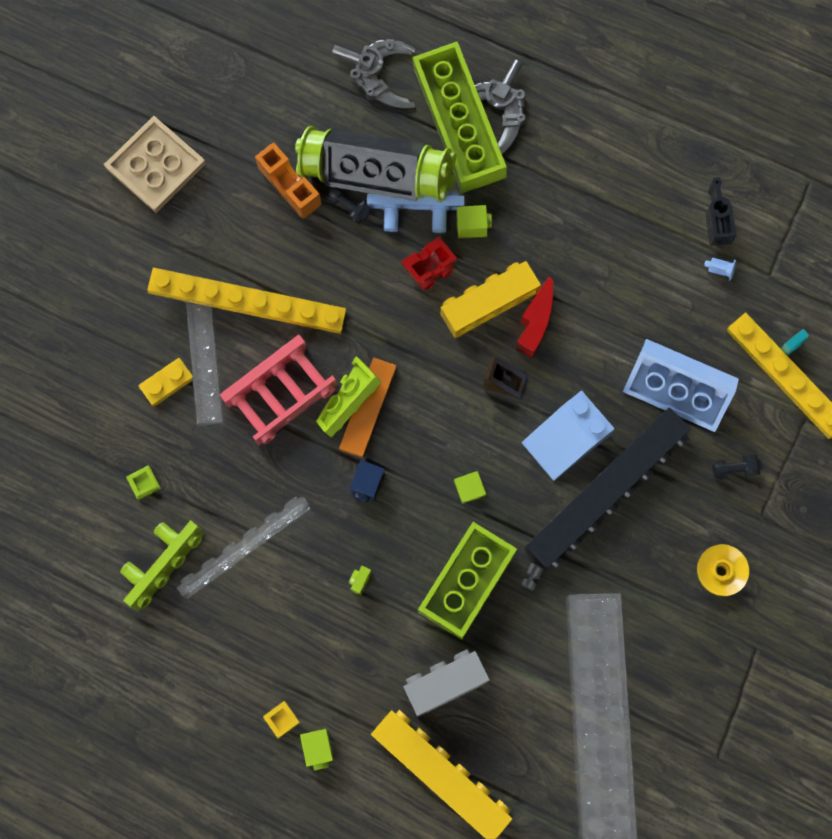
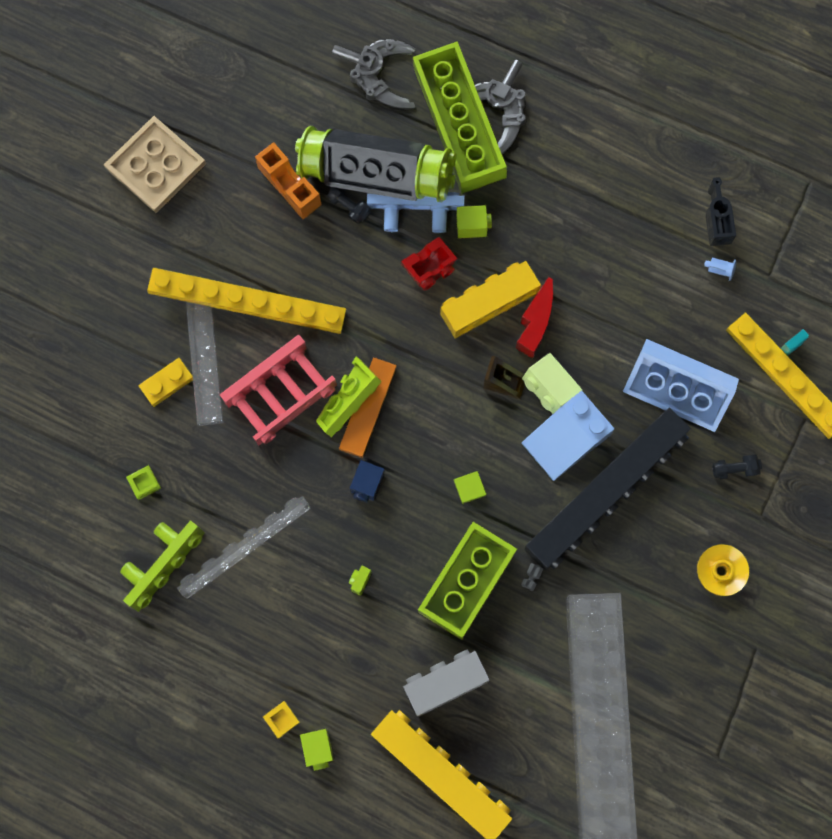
none -> yellowish green brick [522,353,582,414]

